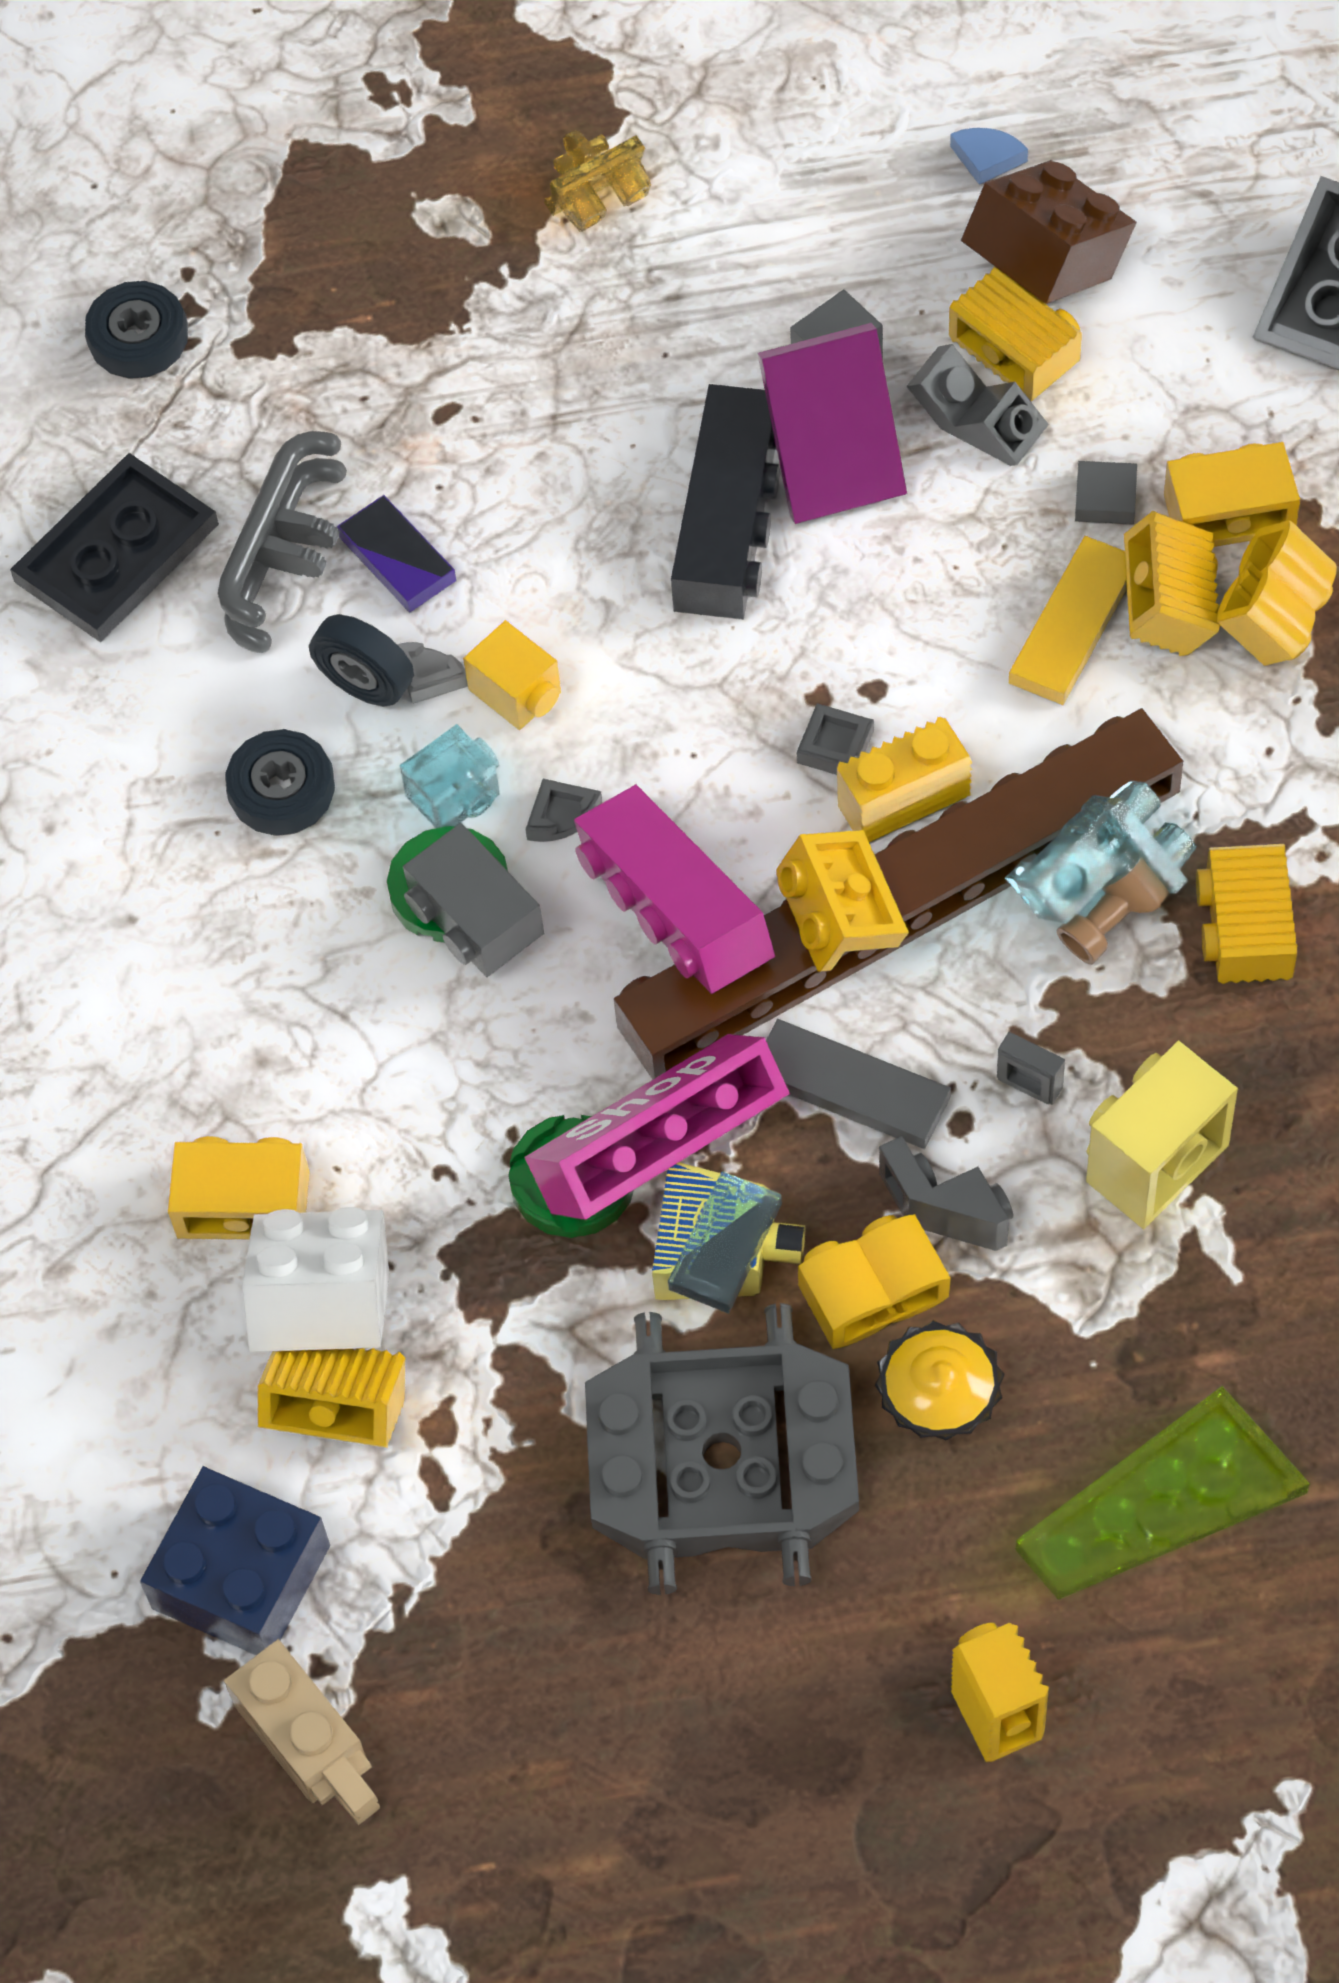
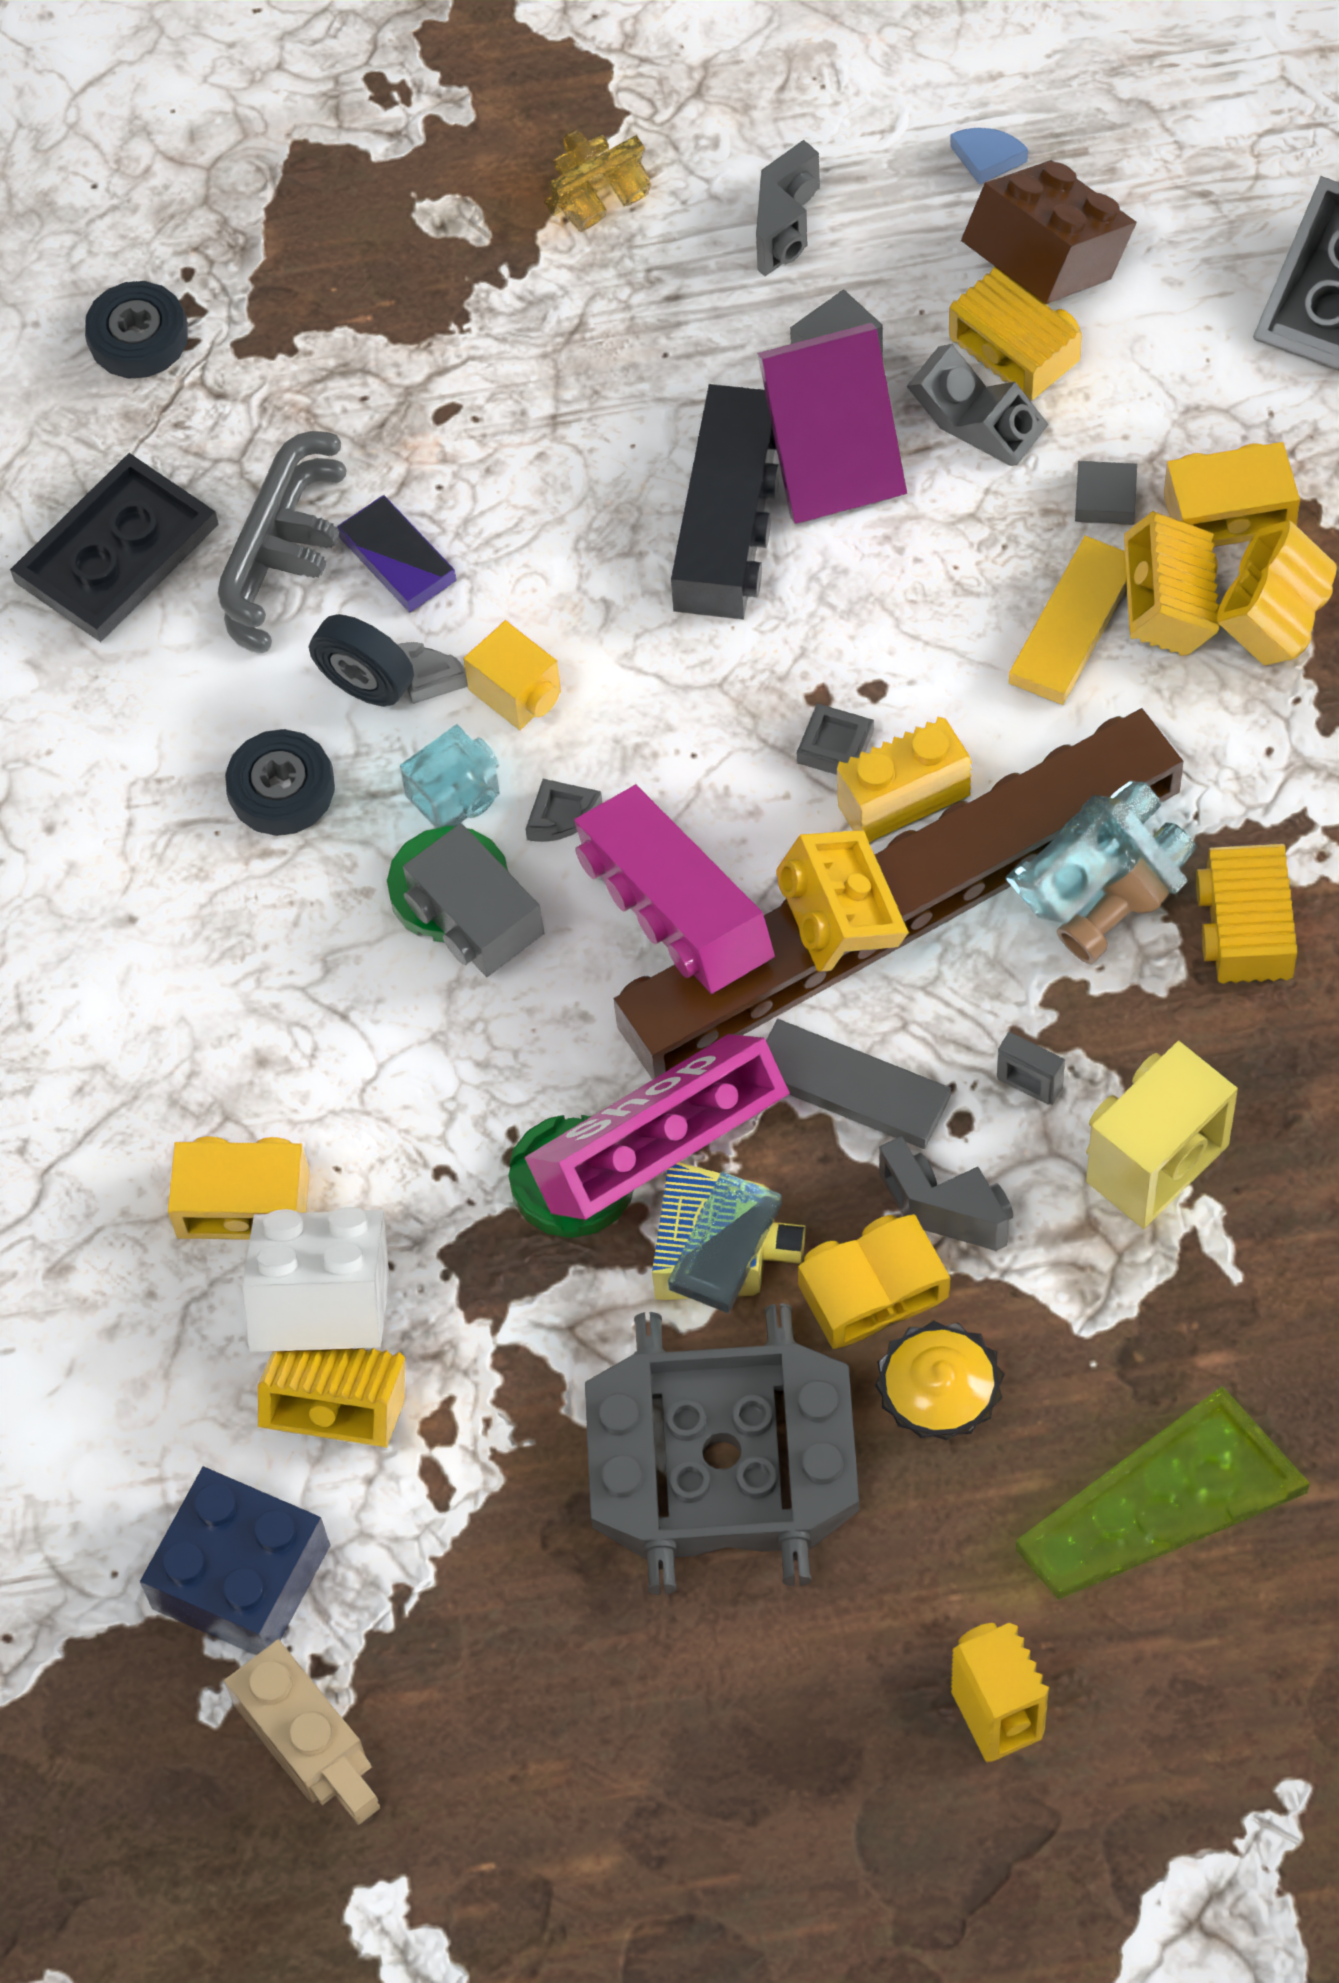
none -> dark grey slope [756,140,820,276]

